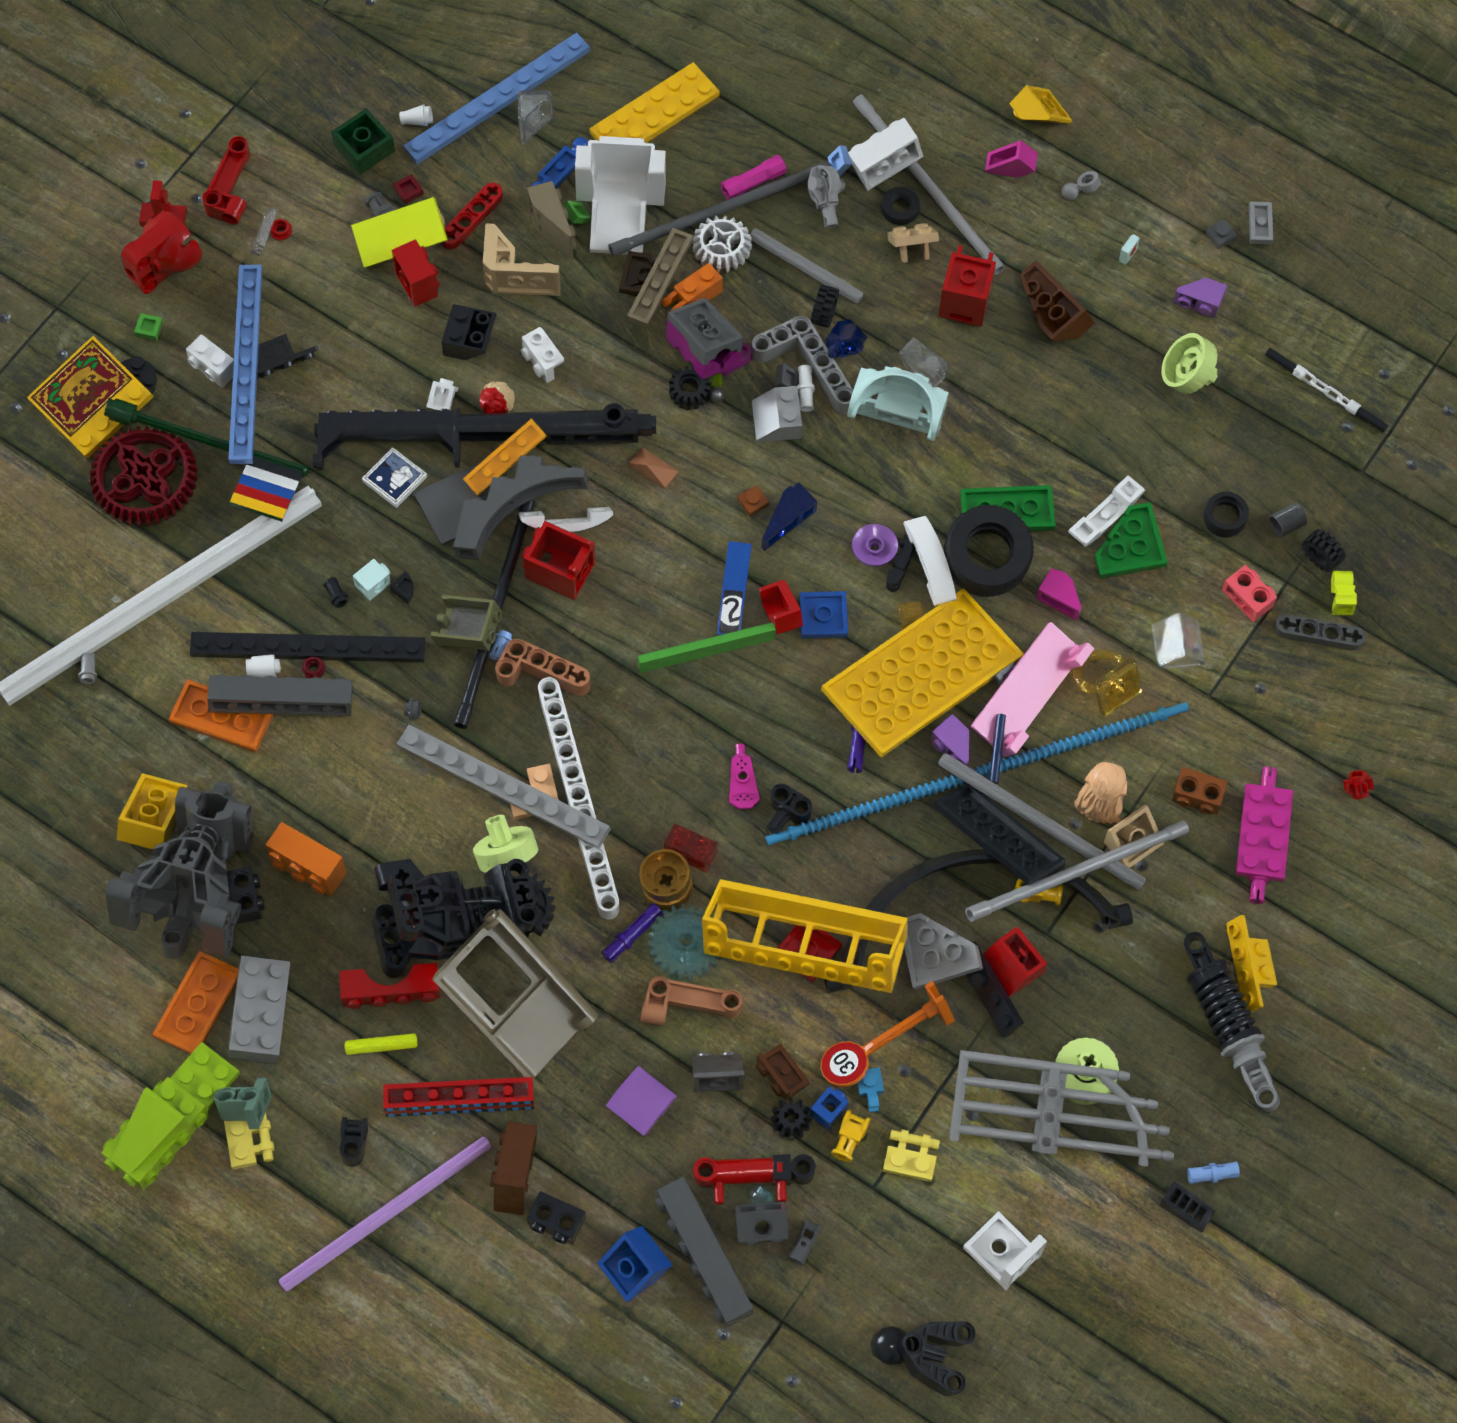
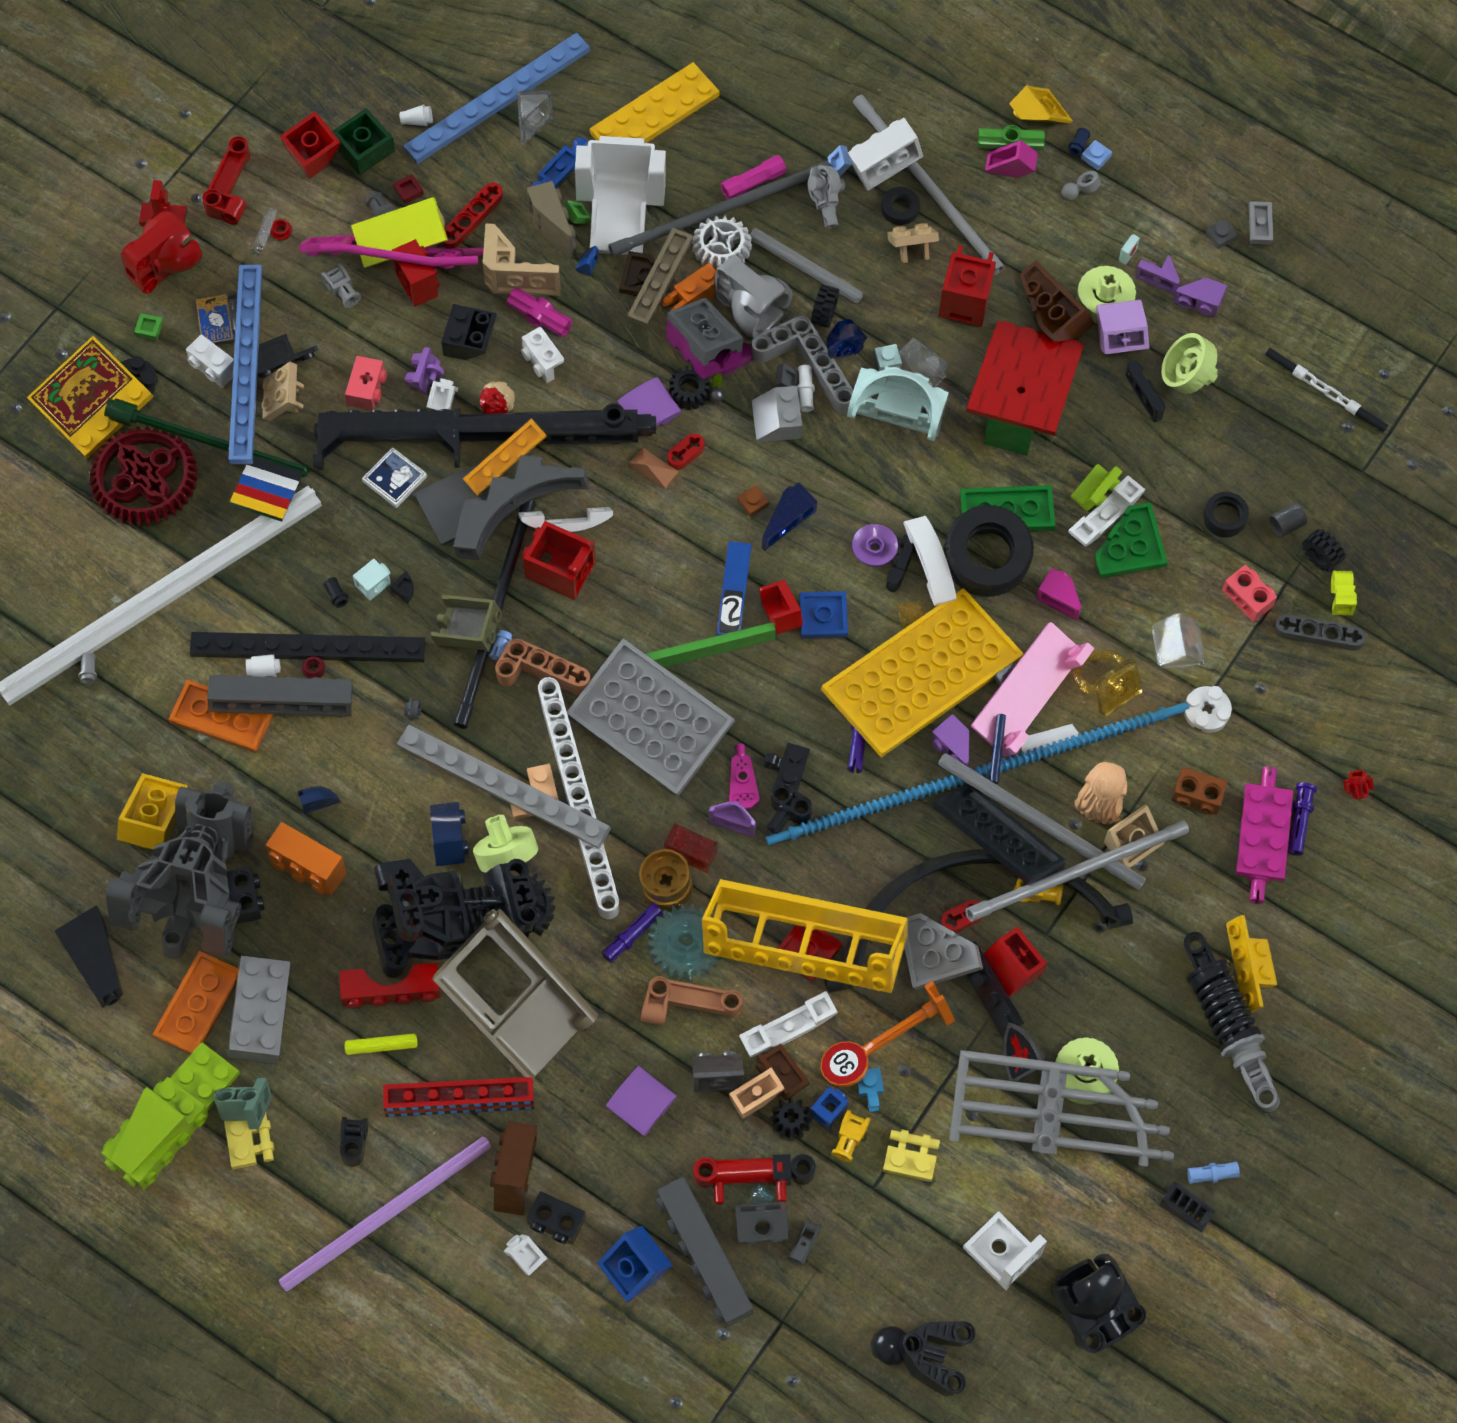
none -> black slope [55,905,123,1008]
none -> piece [195,291,237,345]
none -> tan plate [262,362,304,421]
none -> red slope [280,111,341,179]
none -> dark blue brick [297,786,341,814]
none -> dark pink plate [299,235,484,269]
none -> light grey connector [320,263,361,308]
none -> coral brick [345,356,387,410]
none -> medium lavender hips [405,347,445,394]
none -> dark blue brick [430,802,469,866]
none -> white bracket [504,1234,547,1276]
none -> dark pink piece [506,287,573,337]
none -> light grey plate [567,638,735,796]
none -> blue slope [575,246,598,276]
none -> medium lavender slope [617,377,682,437]
none -> red beam [667,433,705,470]
none -> medium lavender slope [709,802,756,838]
none -> light grey piece [715,254,793,338]
none -> light nougat slope [729,1067,785,1119]
none -> white slope [739,991,838,1058]
none -> black plate [763,742,810,791]
none -> light aqua plate [874,344,902,371]
none -> red beam [941,900,983,933]
none -> red piece [966,321,1084,456]
none -> bright green piece [978,125,1045,150]
none -> shield [1003,1022,1045,1082]
none -> white sticker [1021,724,1079,753]
none -> black piece [1050,1254,1146,1353]
none -> dark blue pin [1068,128,1090,156]
none -> lime bracket [1071,464,1123,511]
none -> yellowish green piece [1076,266,1136,324]
none -> light blue plate [1081,140,1112,170]
none -> lavender slope [1096,299,1149,354]
none -> black hinge [1126,360,1165,422]
none -> medium lavender slope [1135,255,1180,295]
none -> white plate [1184,686,1232,733]
none -> dark purple pin [1288,782,1317,856]

